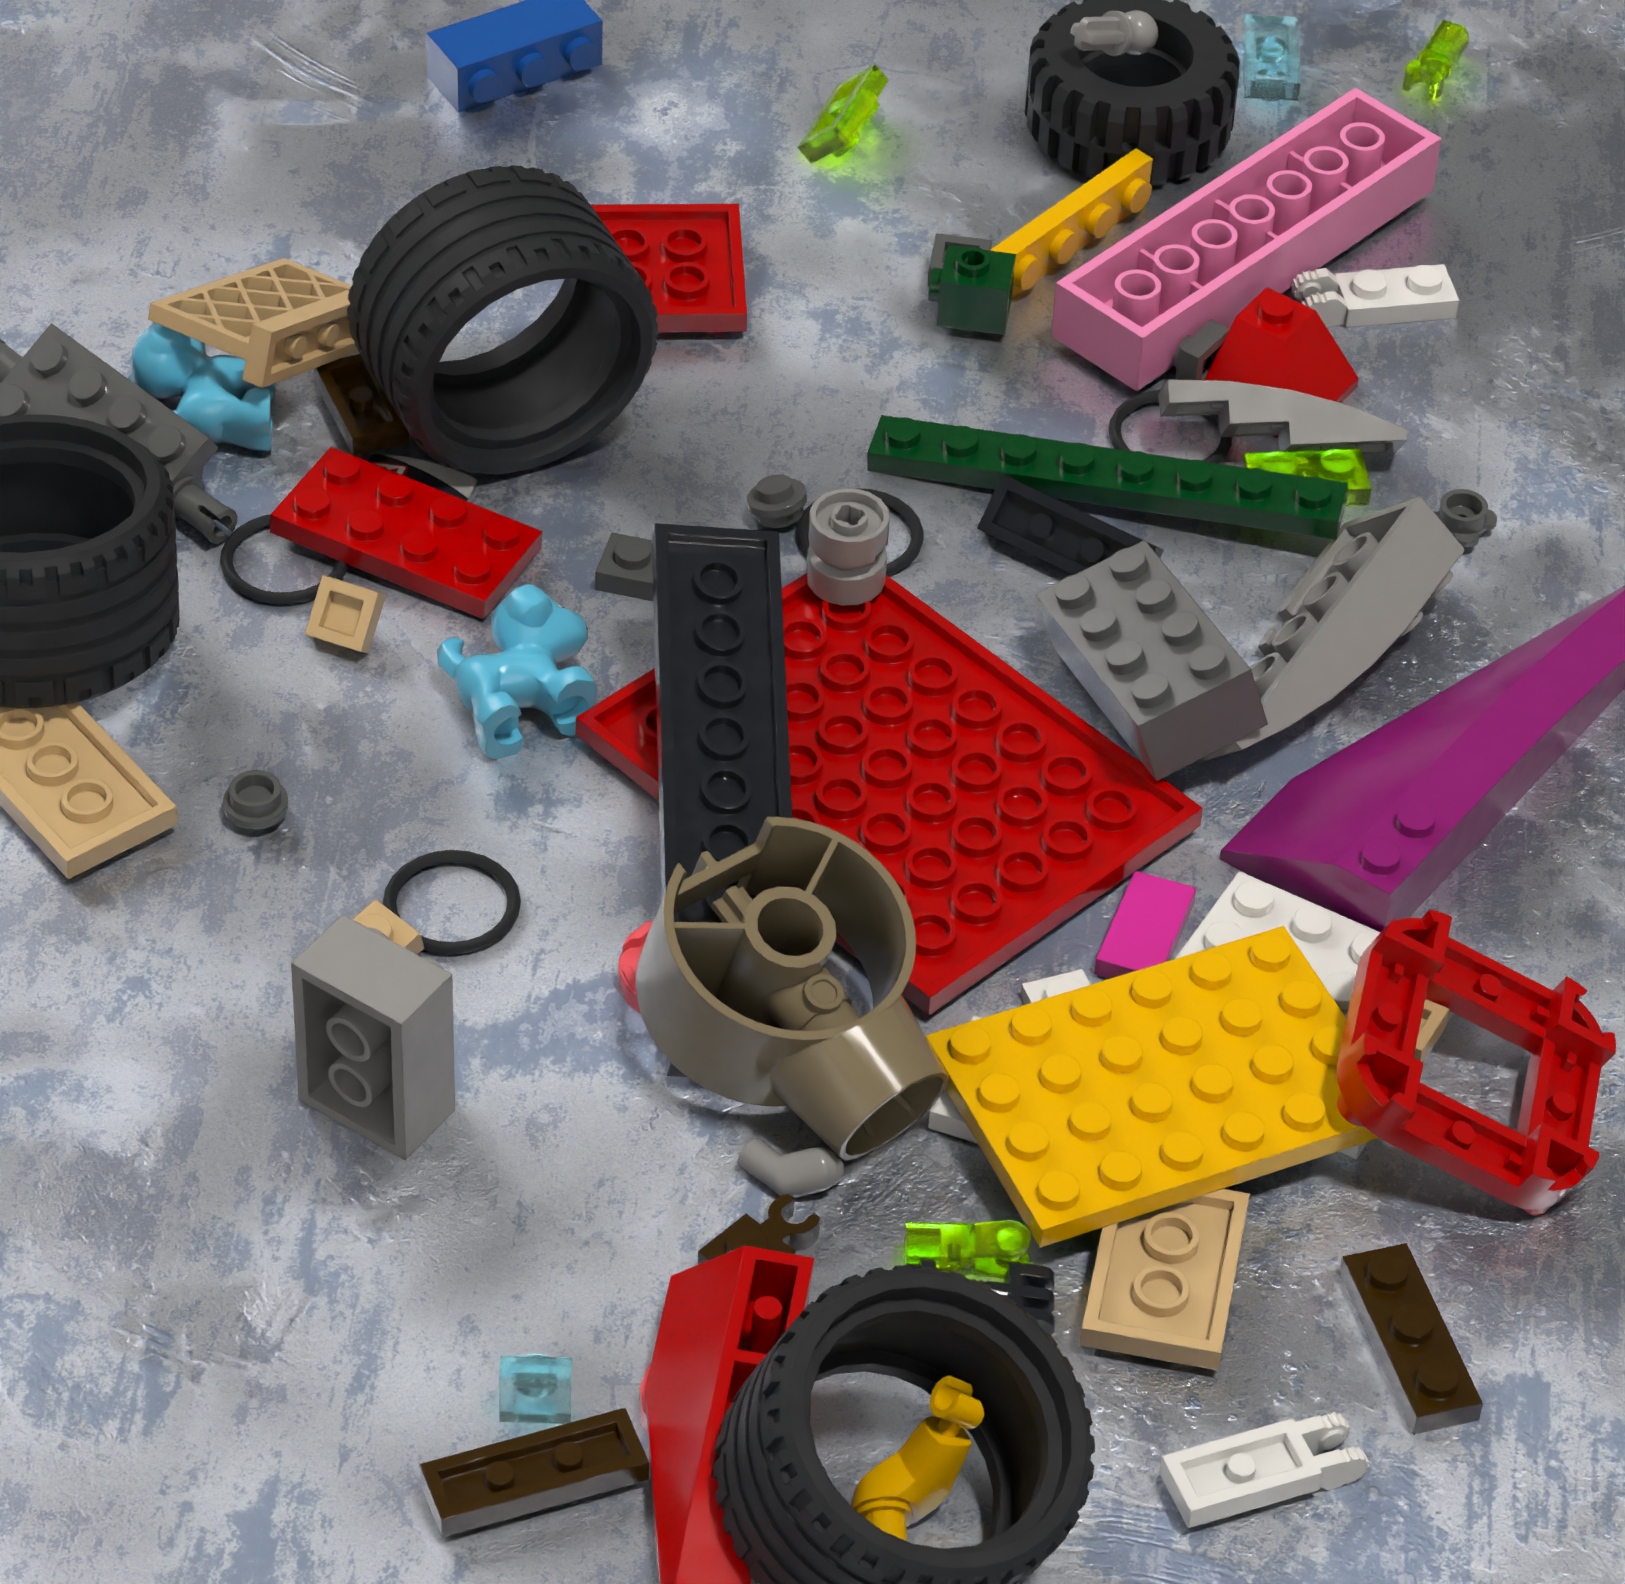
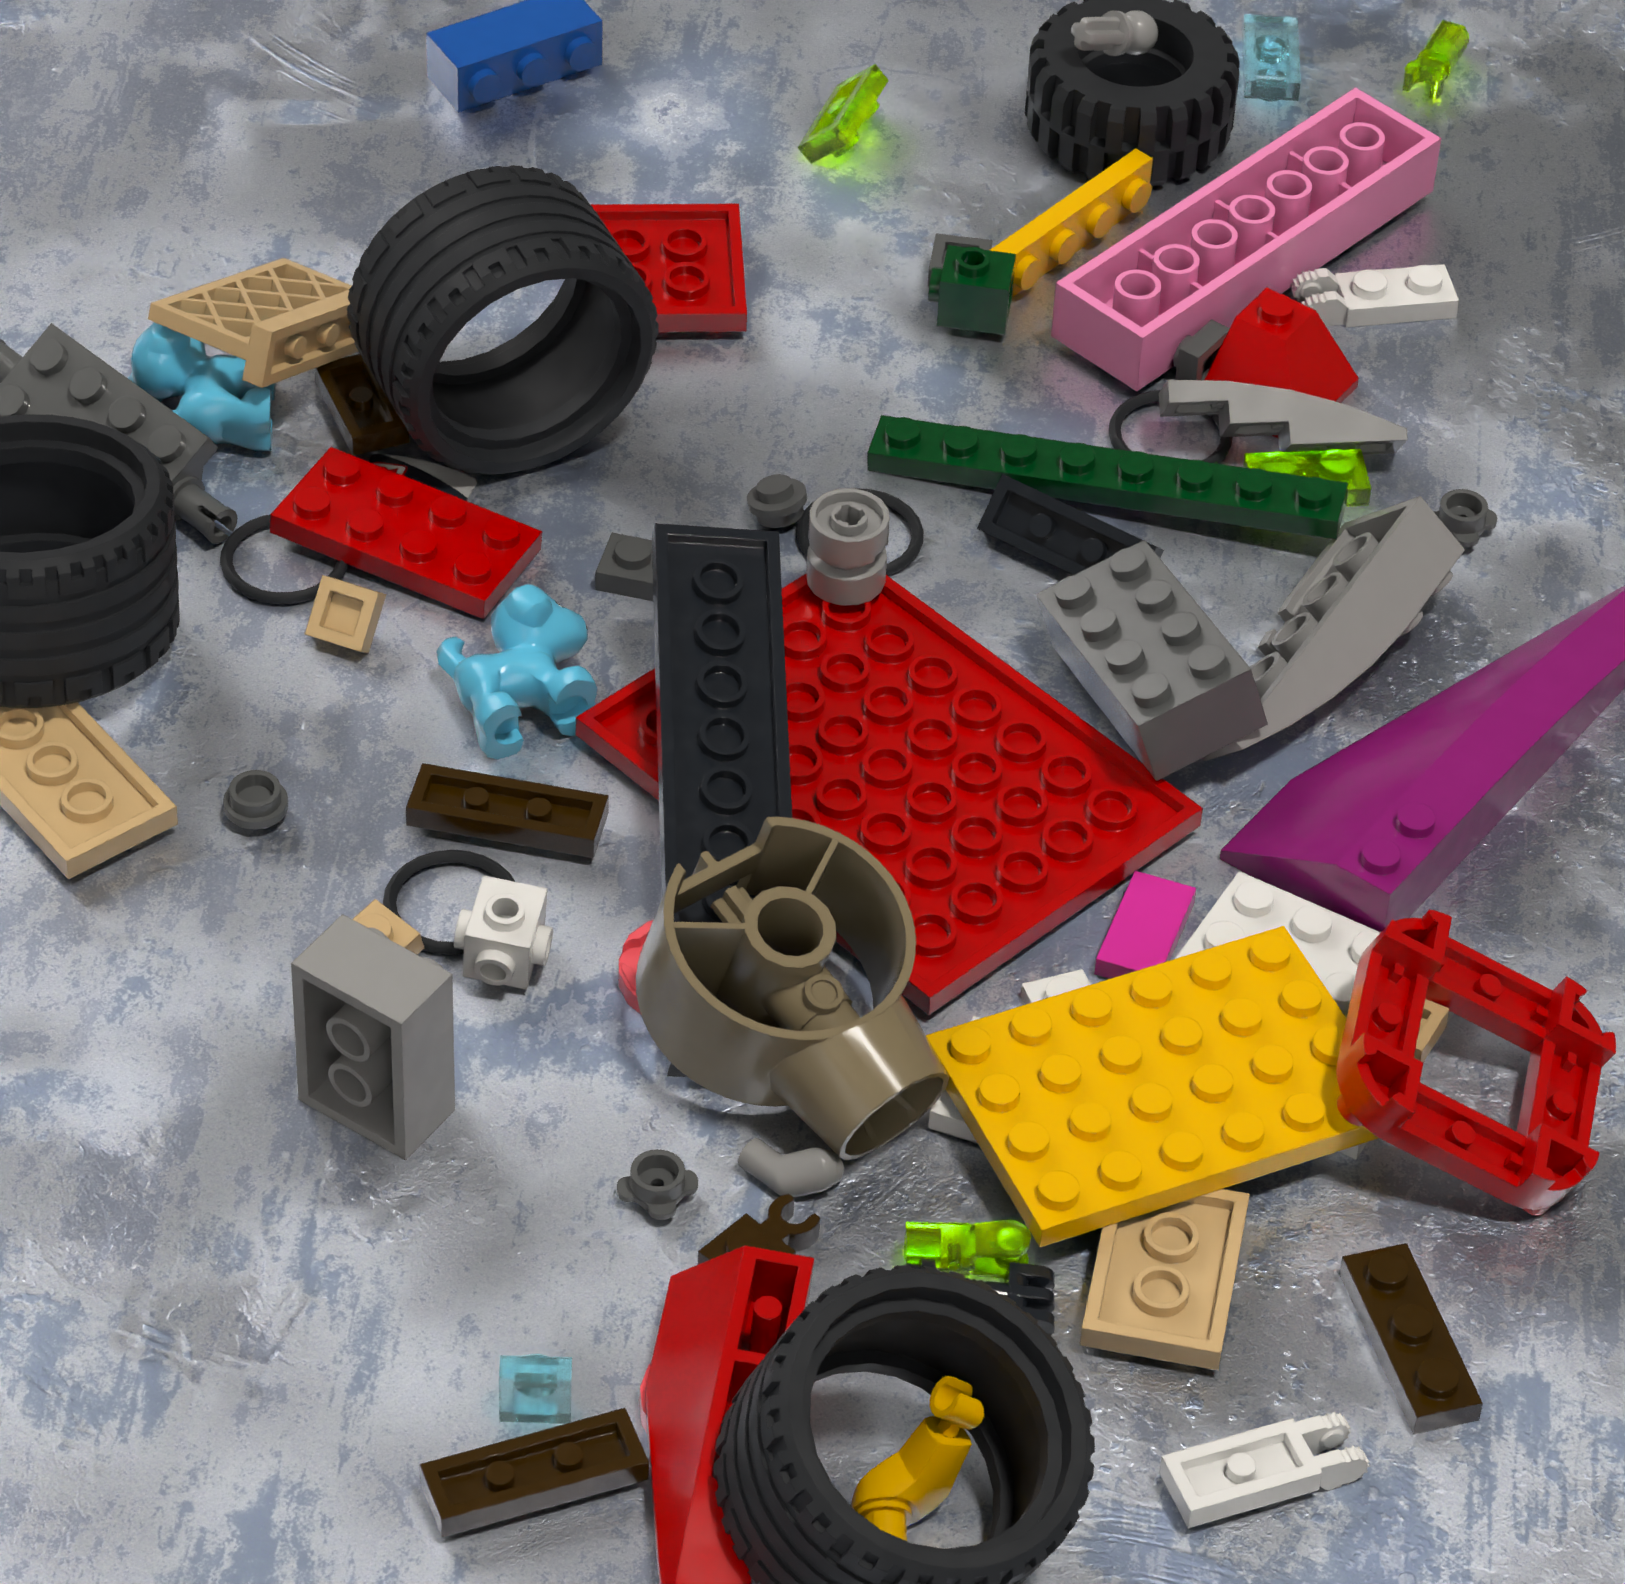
none -> dark brown plate [406,763,609,858]
none -> white brick [454,875,553,989]
none -> dark grey plate [617,1149,698,1220]

